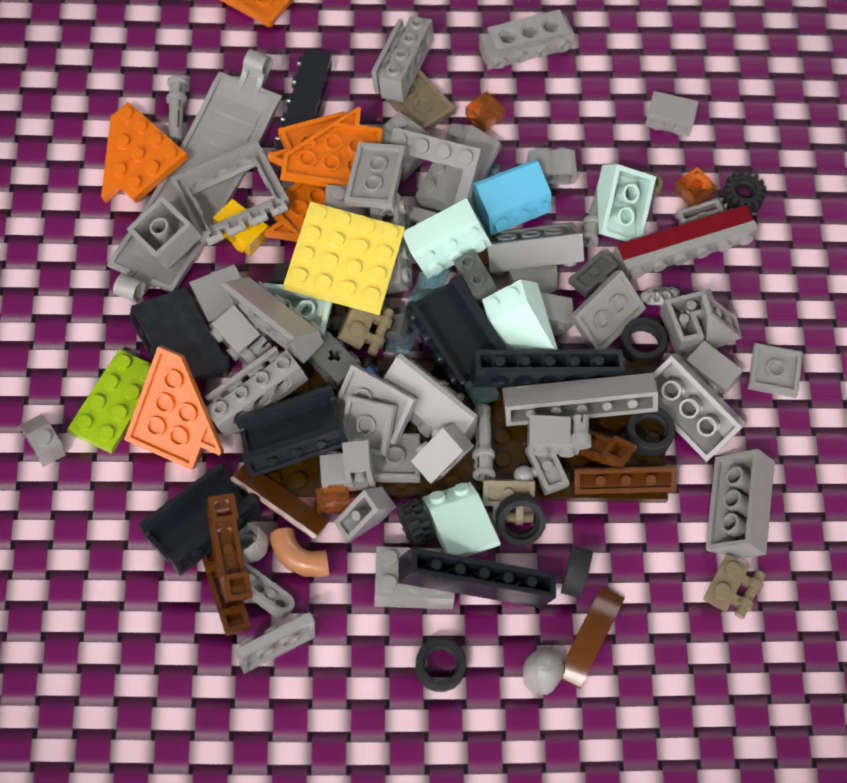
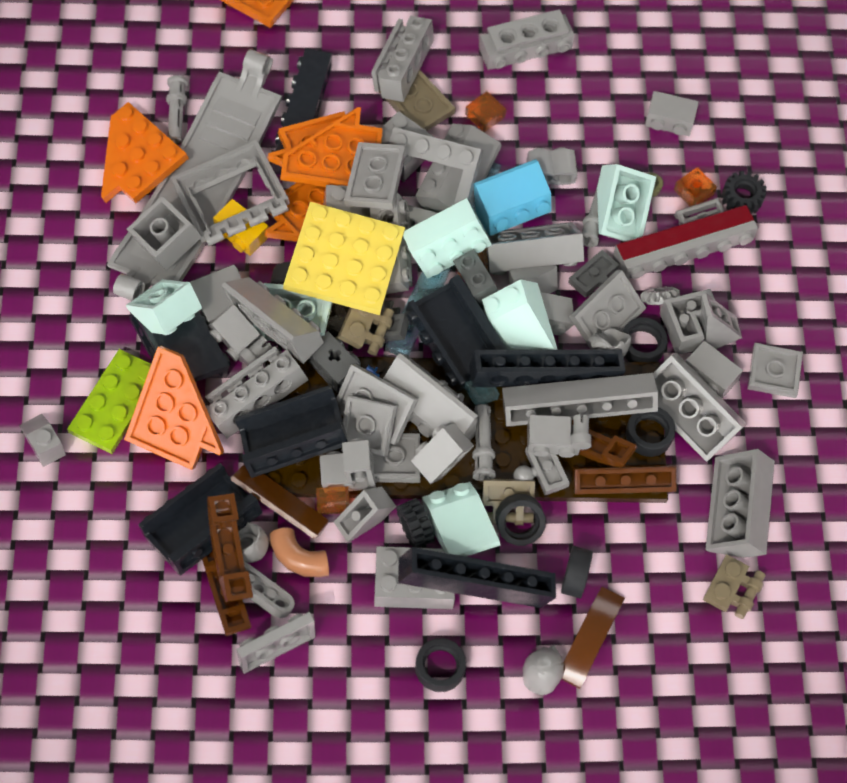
none -> light aqua slope [126,279,202,335]
none -> light grey hair [588,329,631,357]

